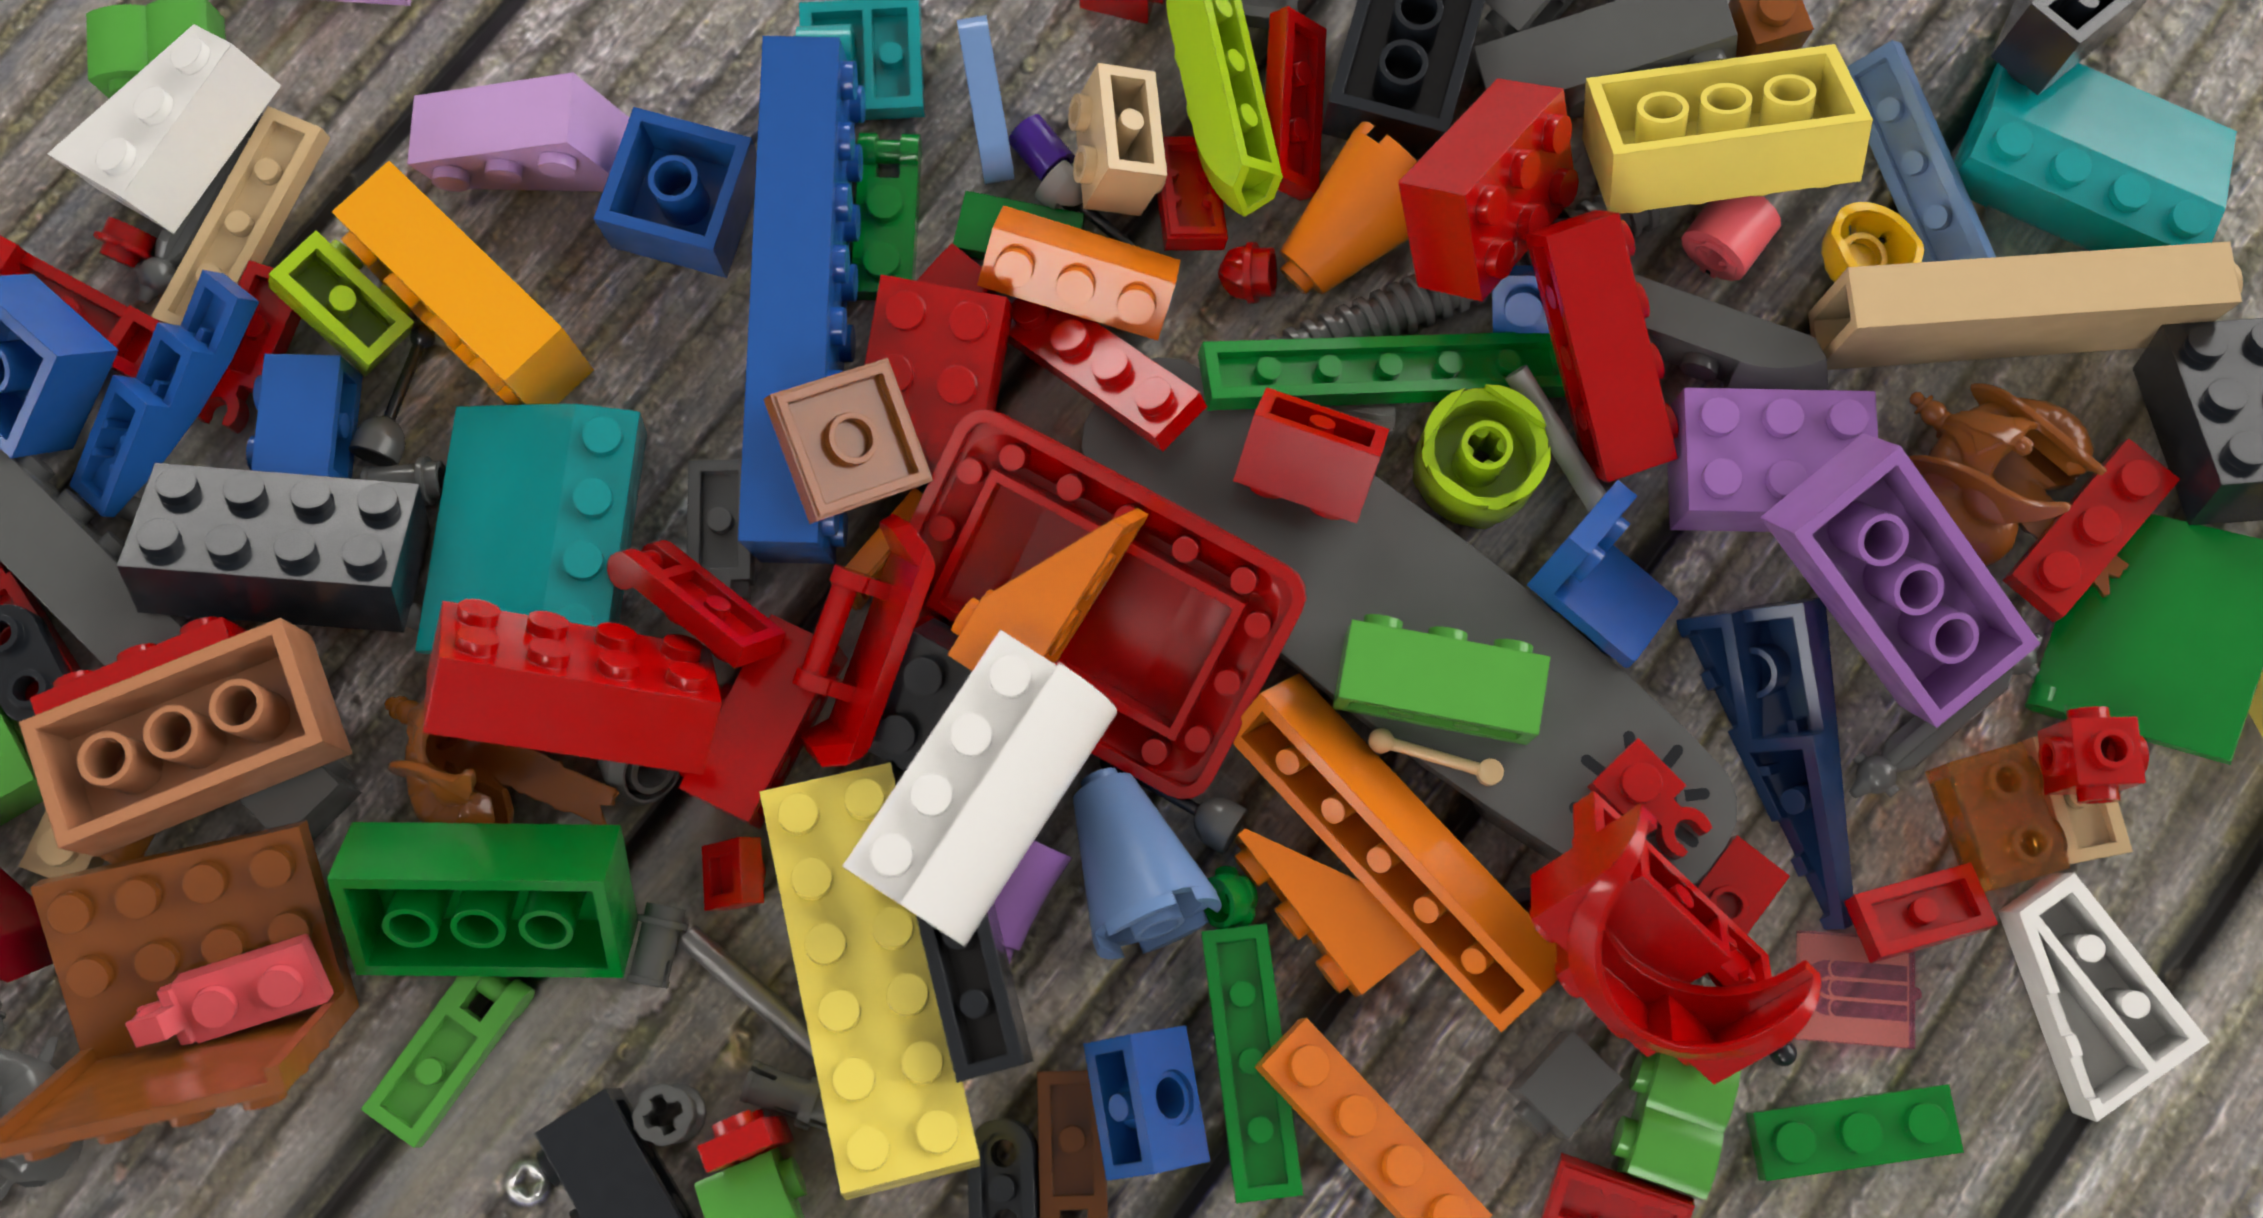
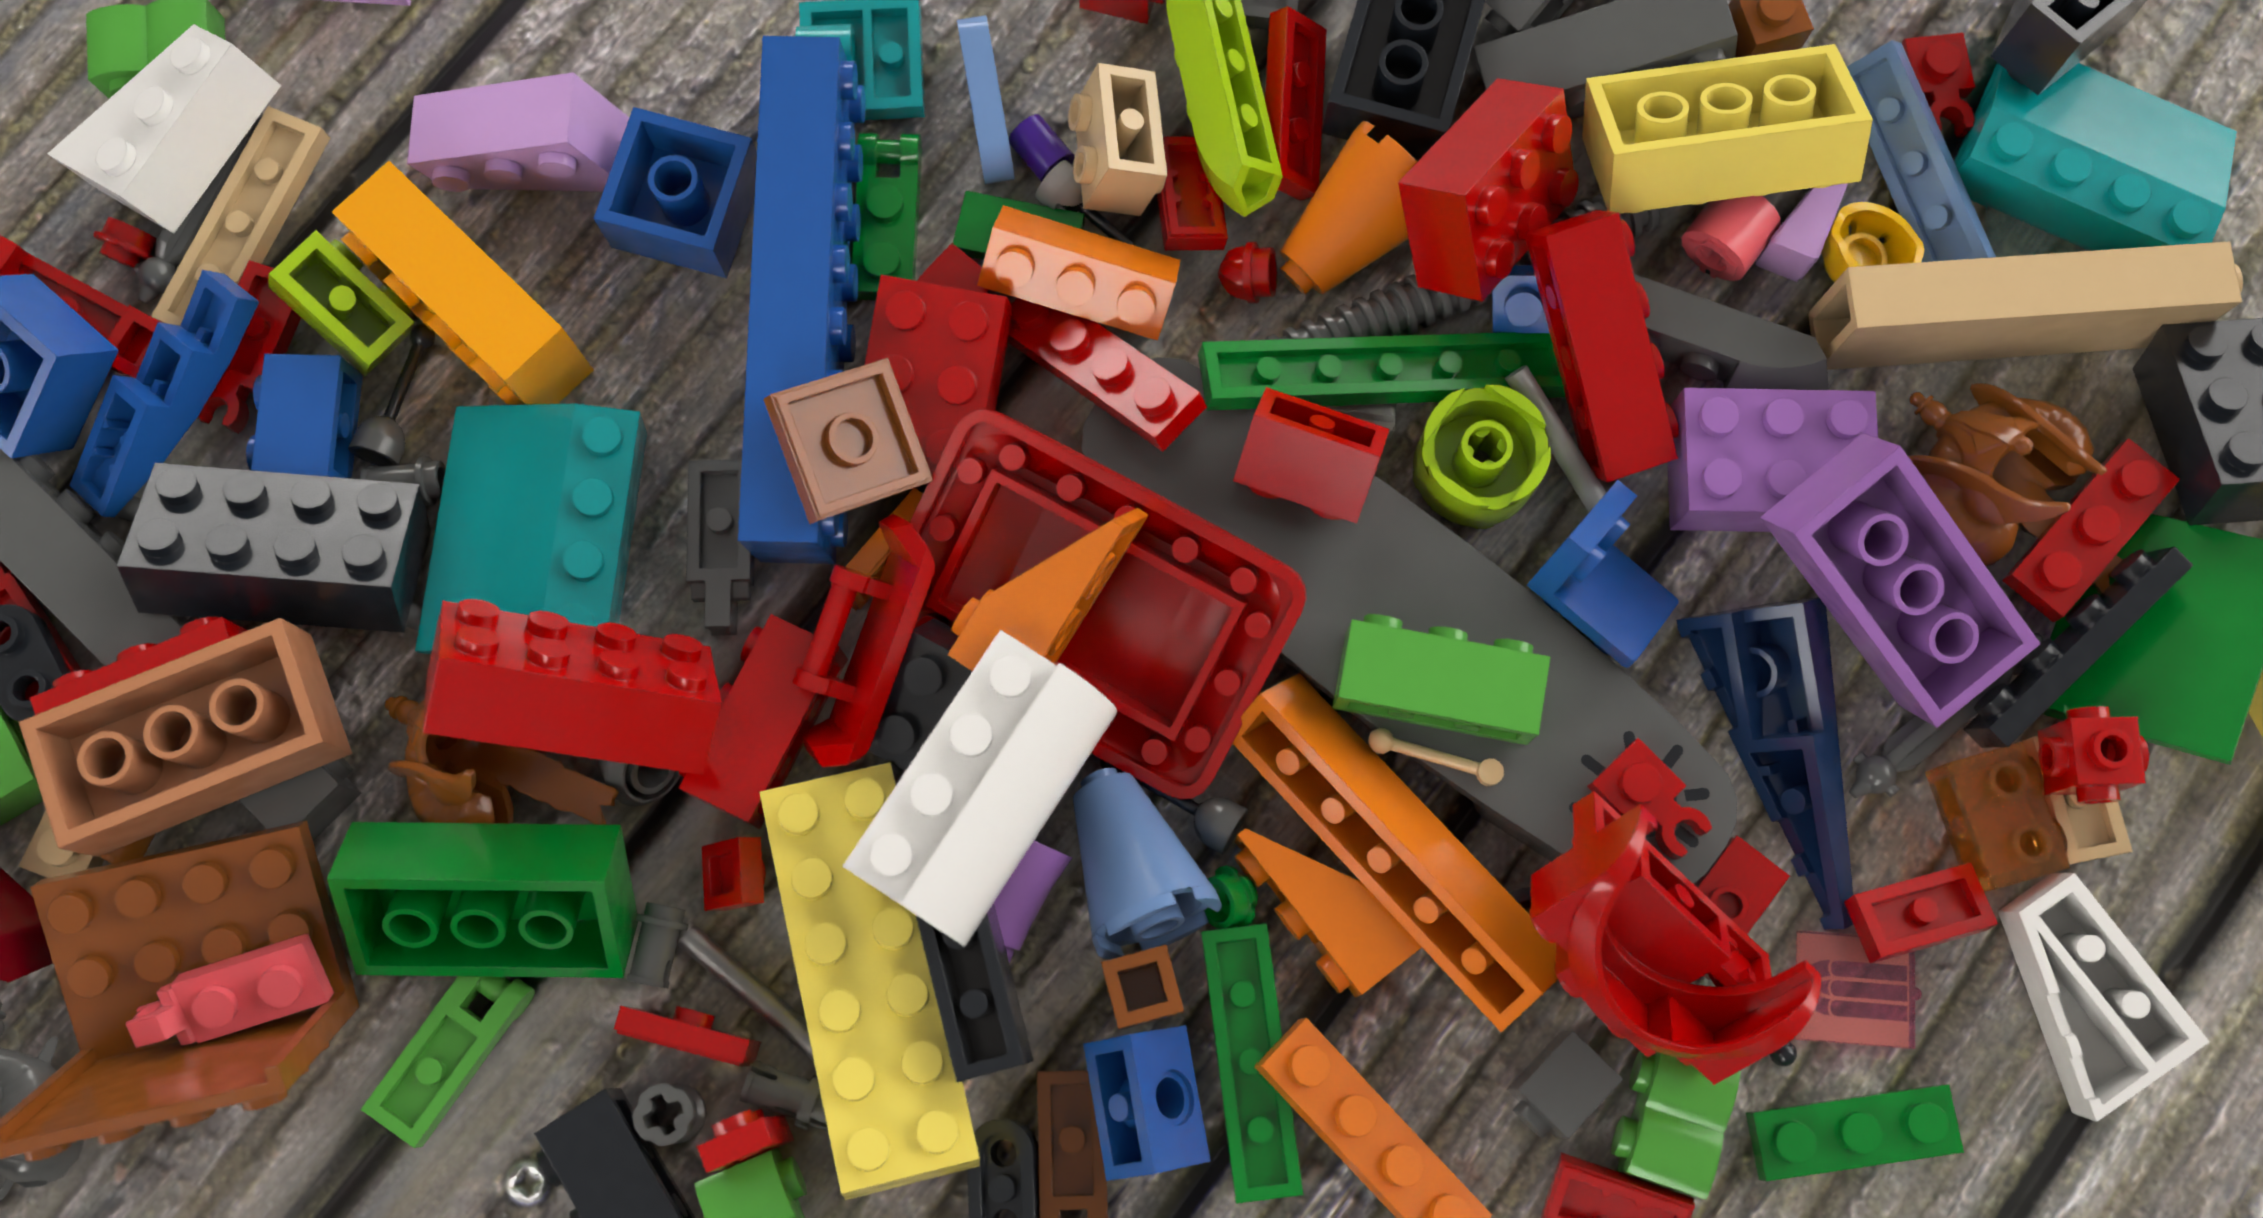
red plate [607,540,787,669] -> none
none -> red plate [613,1006,761,1067]
none -> dark orange brick [1101,944,1184,1031]
none -> lavender slope [1755,183,1848,282]
none -> red plate [1902,32,1975,138]
none -> black plate [1964,546,2194,748]

